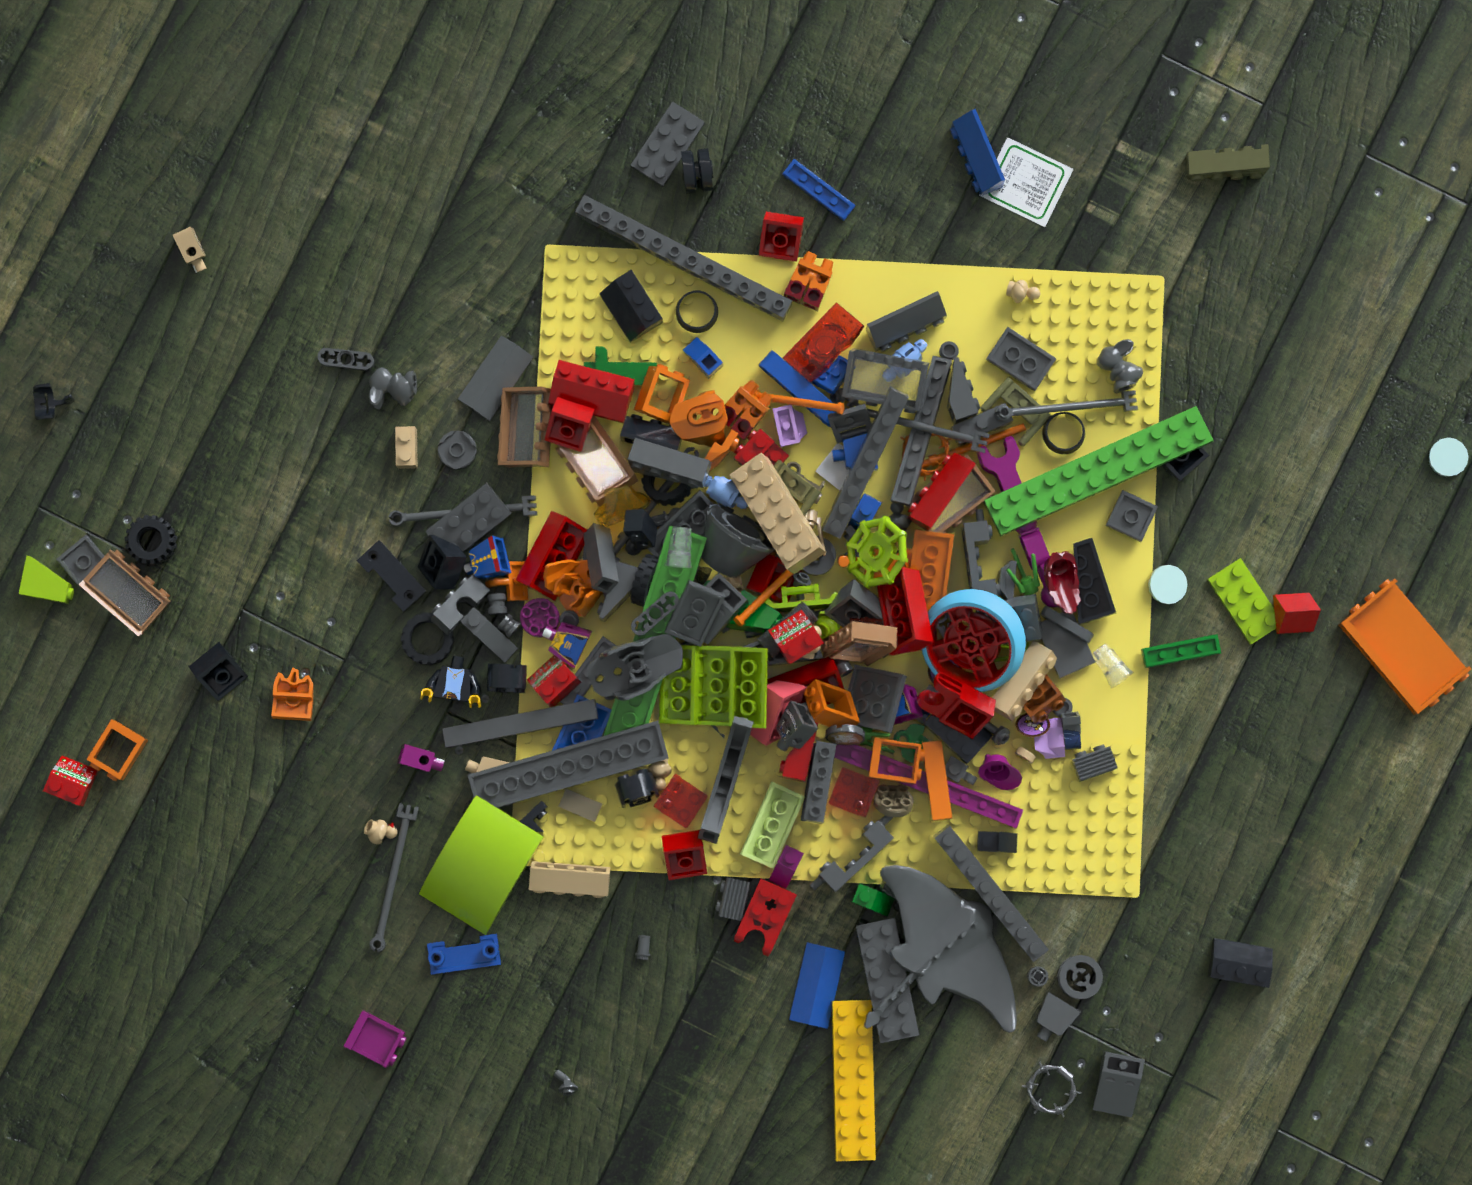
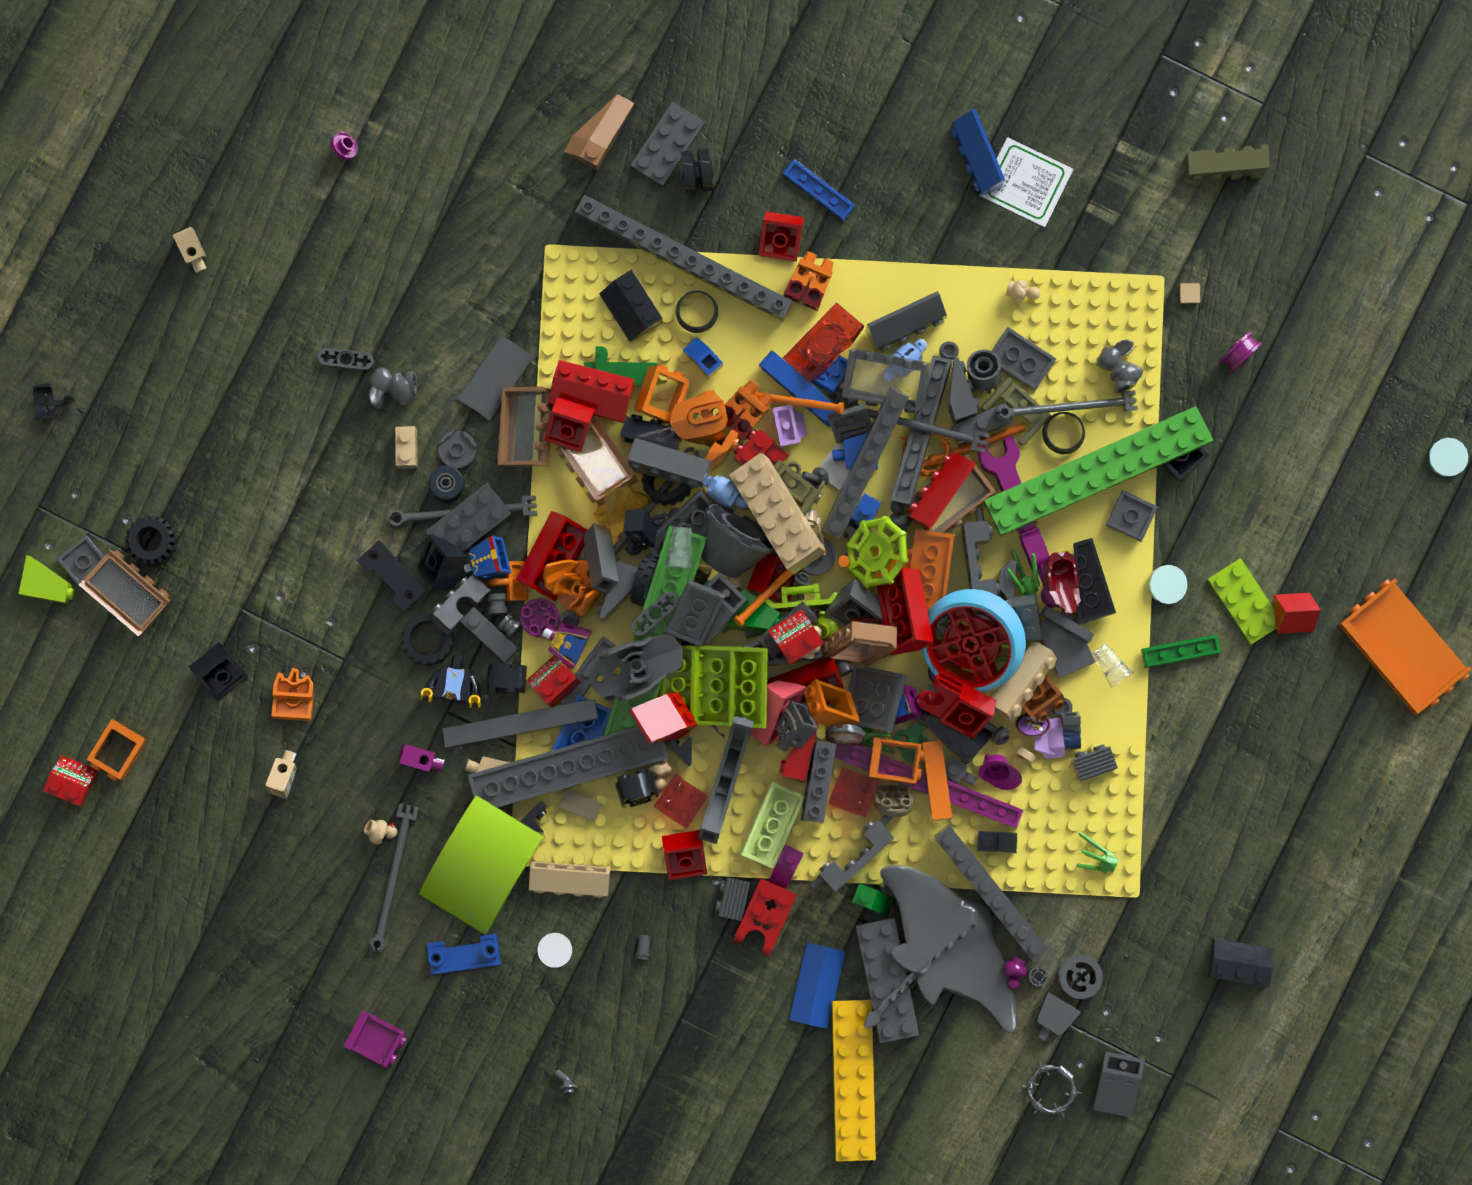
none -> tan torso [265,750,297,799]
none -> magenta plate [330,132,358,161]
none -> black wheel [429,465,465,502]
none -> white sticker [538,933,572,968]
none -> medium nougat wedge [564,94,634,171]
none -> slope [629,692,698,744]
none -> black slope [664,736,692,766]
none -> dark grey plate [802,467,829,486]
none -> dark grey gear [967,350,1001,394]
none -> magenta animal [1003,956,1027,990]
none -> bright green plant [1077,832,1118,874]
none -> tan tile [1180,283,1200,304]
none -> magenta wheel [1219,331,1262,373]

